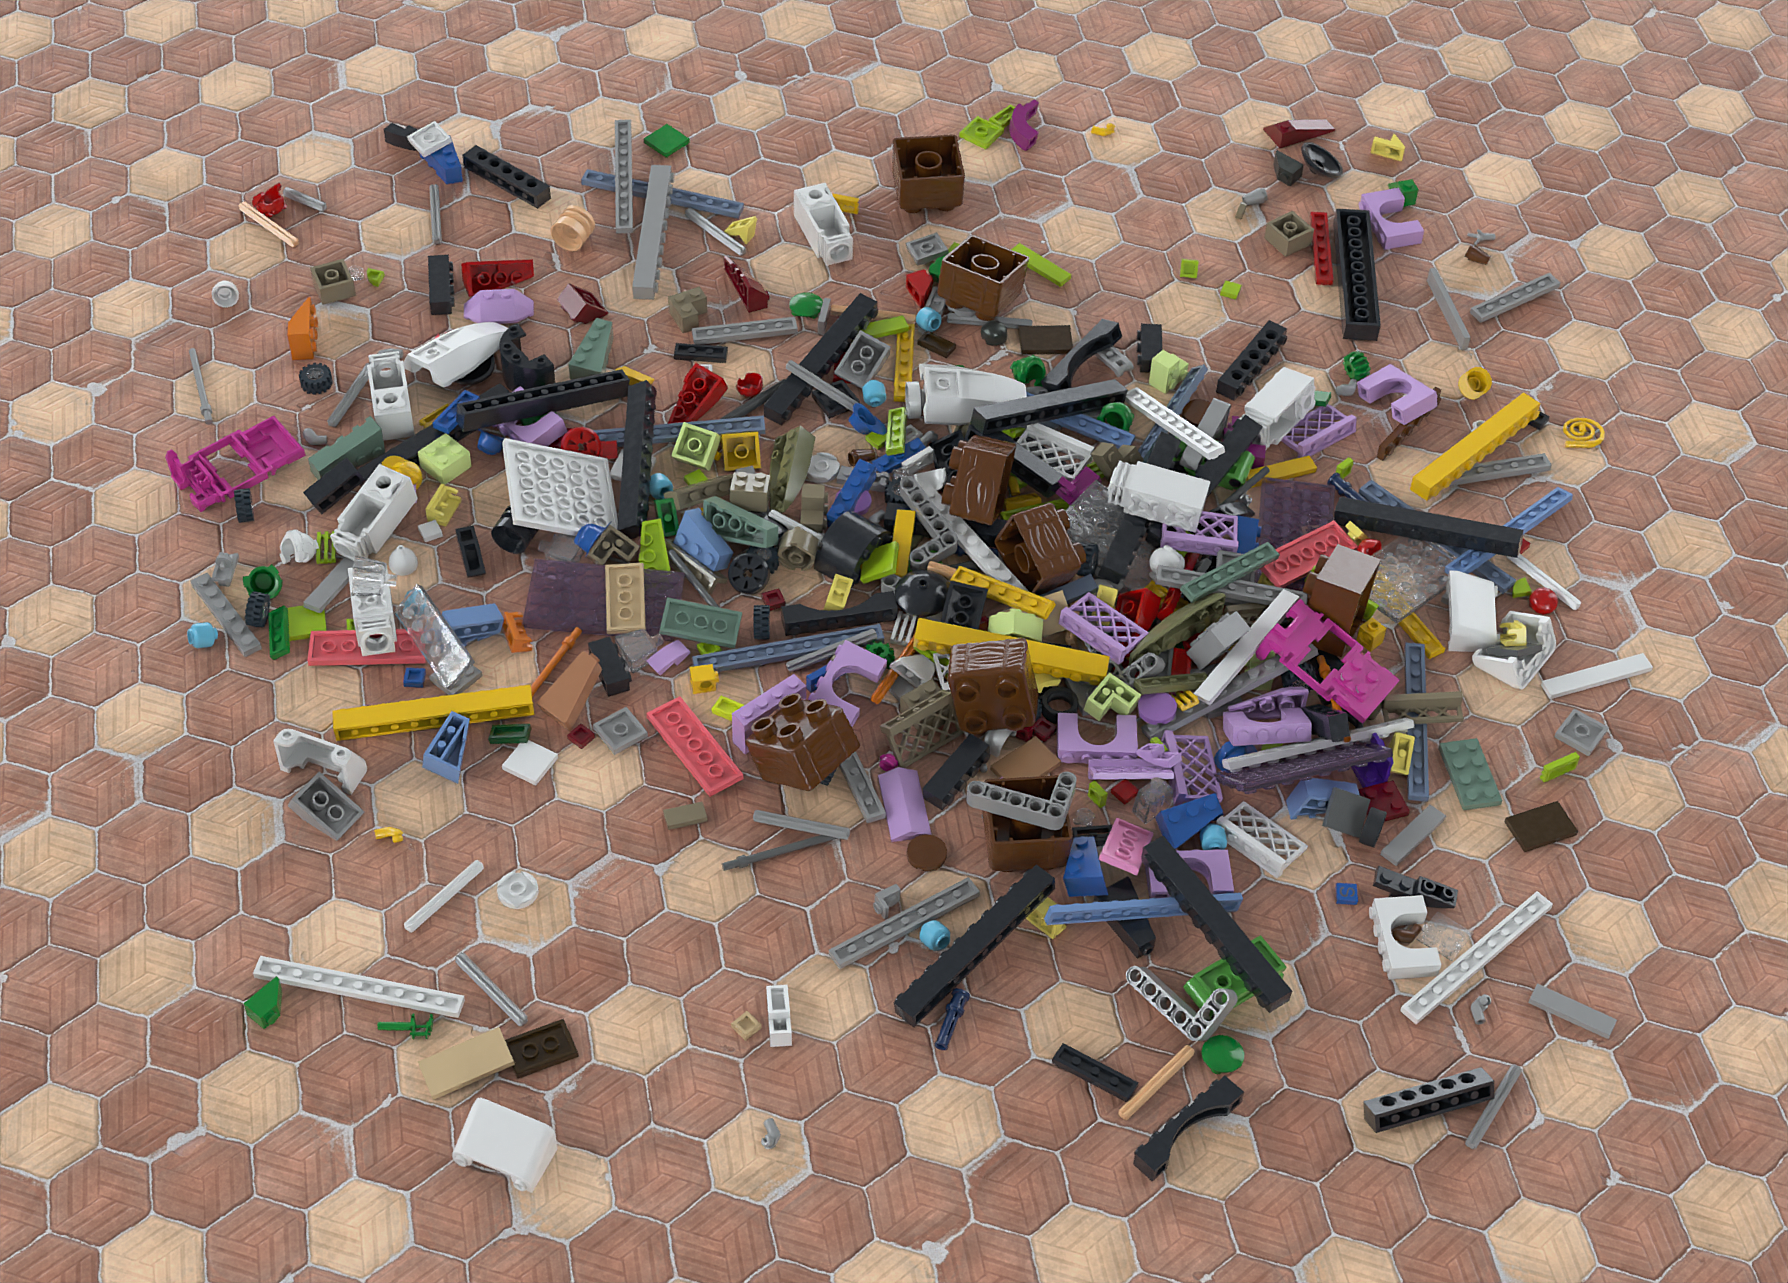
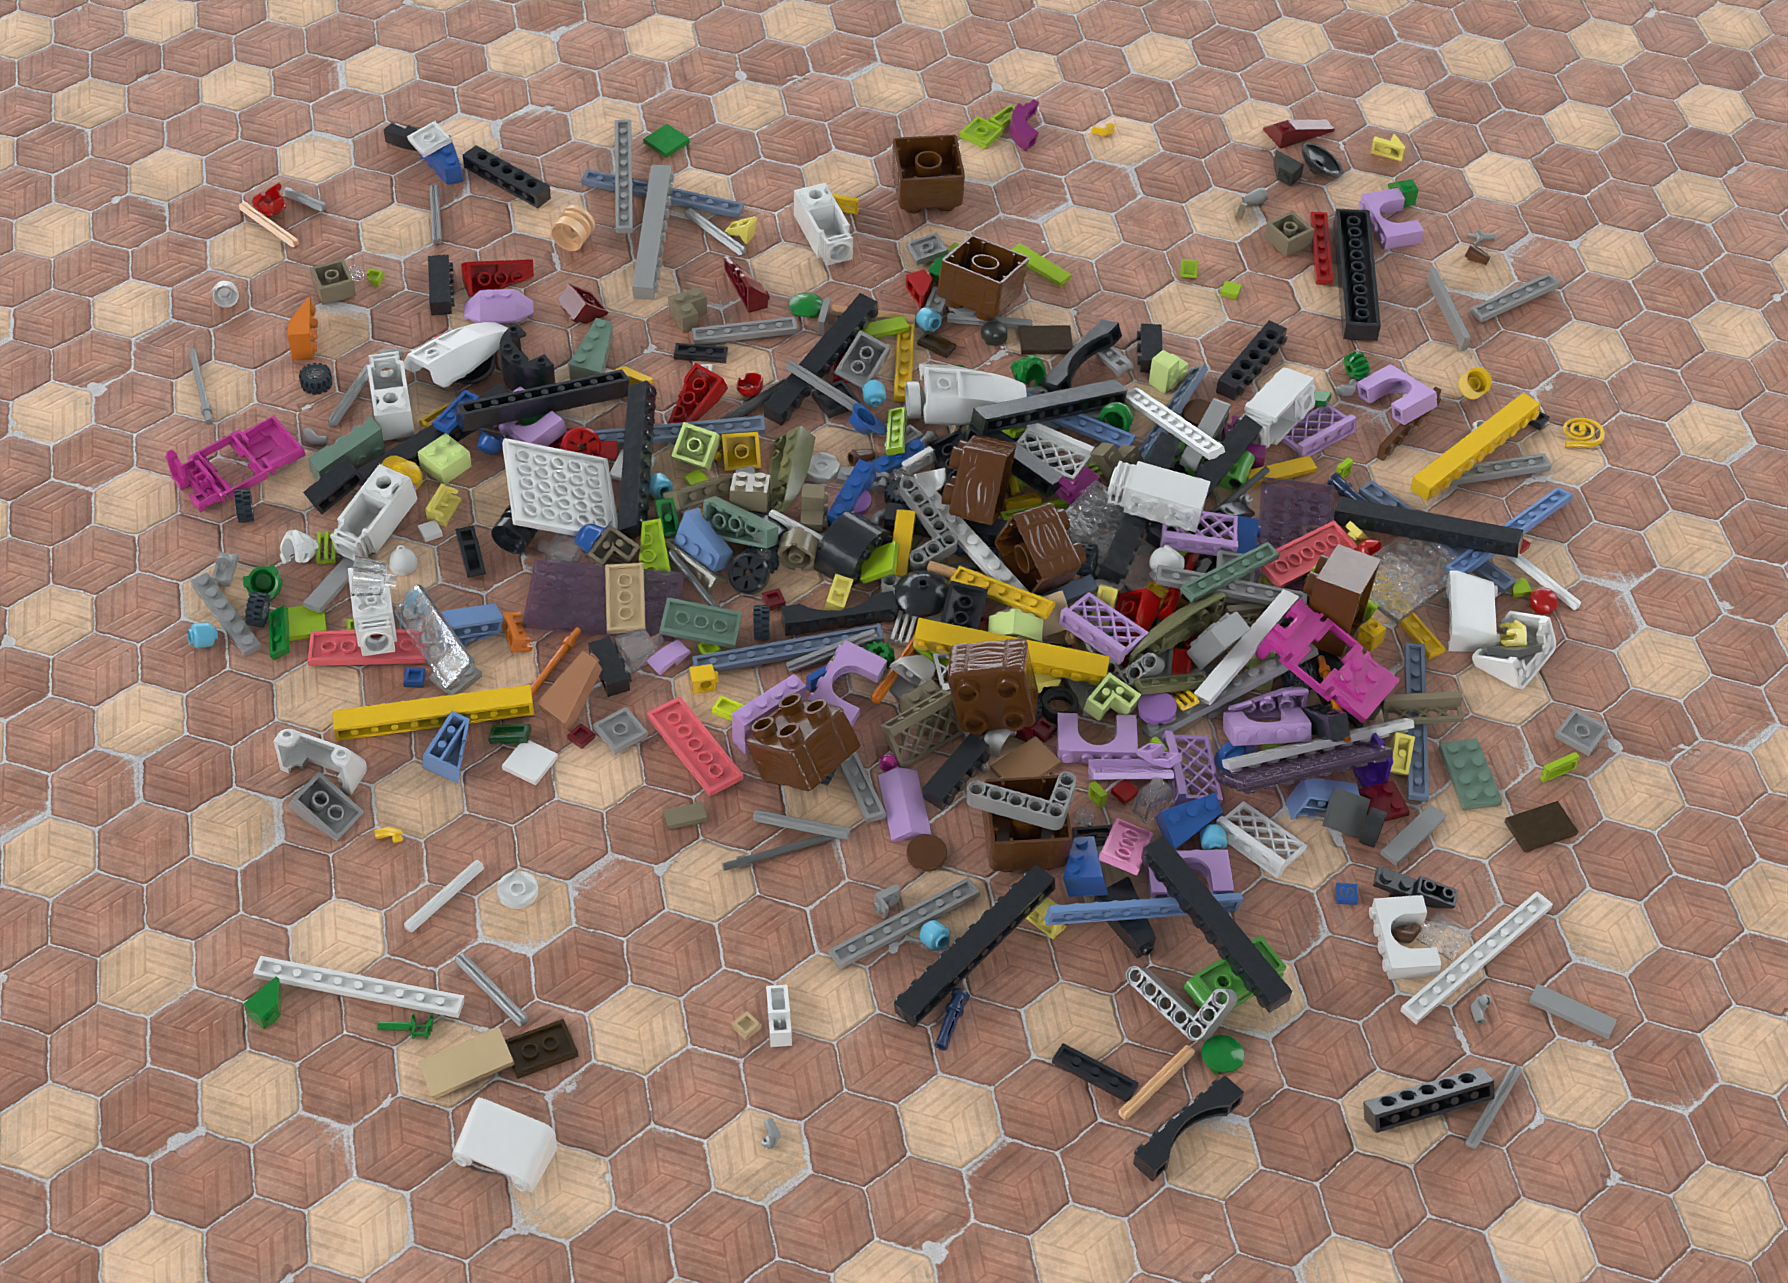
lime tile [866,431,887,450] -> none
white tile [1541,653,1653,699] -> none

